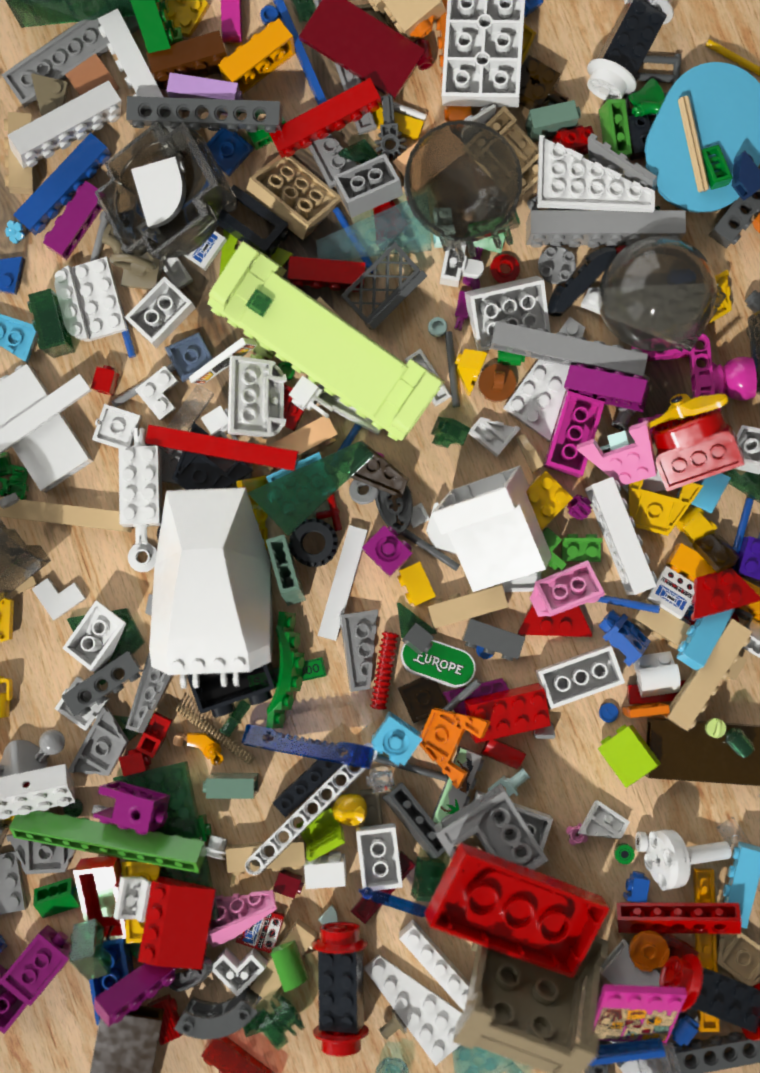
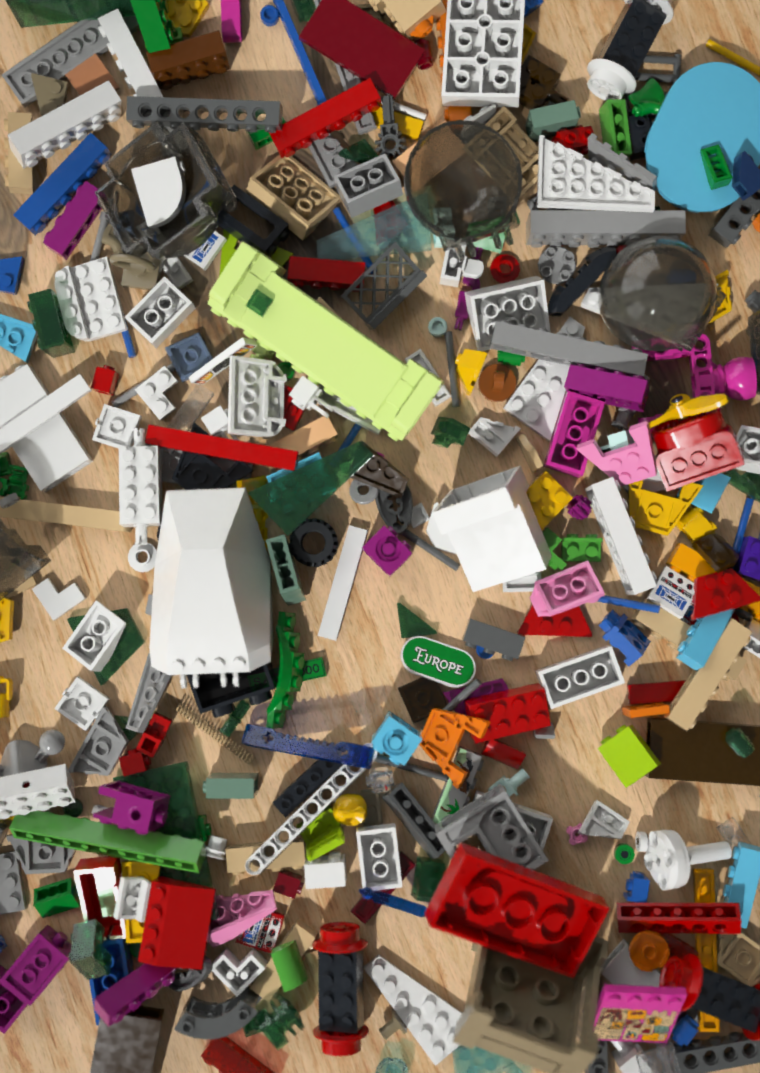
medium azure plant [5,220,25,244] -> none
dark grey brick [61,651,143,717] -> none
red brick [146,994,183,1046] -> none
lavender piece [167,73,244,117] -> none
light orange arm [172,732,223,766] -> none
blue tile [200,128,254,177] -> none
light orange brick [218,18,296,95] -> none
red piece [315,493,342,531] -> none
light aqua tile [318,905,338,925] -> none
light grey wing [340,609,378,692] -> none
red piece [370,631,399,710] -> none
yellow brick [397,562,436,606] -> none
white brick [399,919,507,1059] -> none
dark grey brick [401,623,434,655] -> none
tan brick [427,585,509,629] -> none
blue tile [589,1038,666,1066] -> none
blue piece [599,703,619,723] -> none
white brick [633,651,681,698] -> none
tan axle [678,96,709,192] -> none
yellowish green tile [705,718,726,738] -> none

